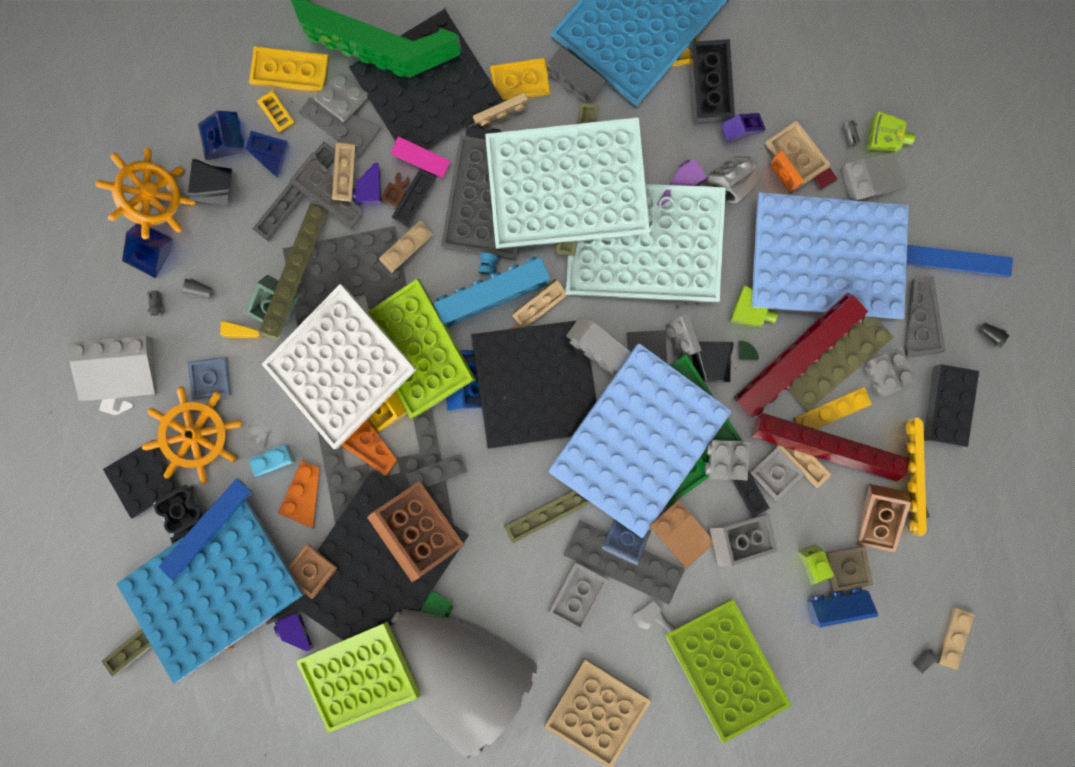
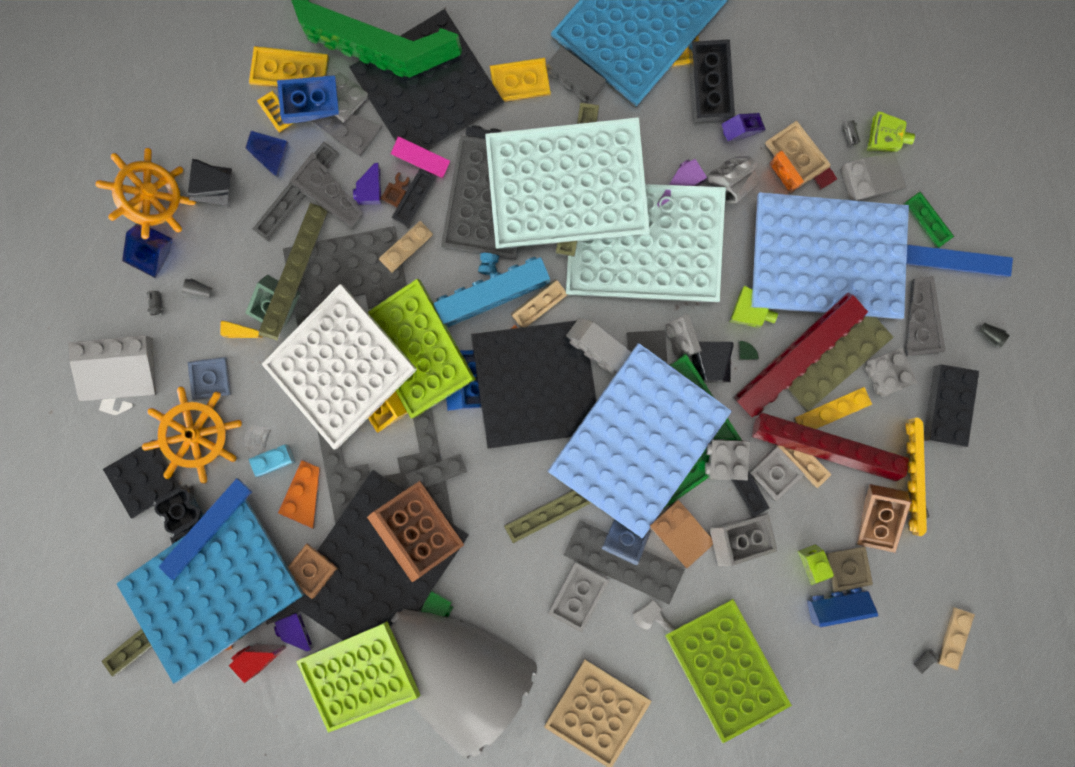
clear blue slope [198,110,244,160] -> none
tan plate [332,142,355,202] -> none
orange wing [342,420,398,476] -> none
tan plate [473,93,528,128] -> none
none -> red slope [228,644,286,684]
none -> blue slope [277,75,339,124]
none -> green tile [903,191,955,248]

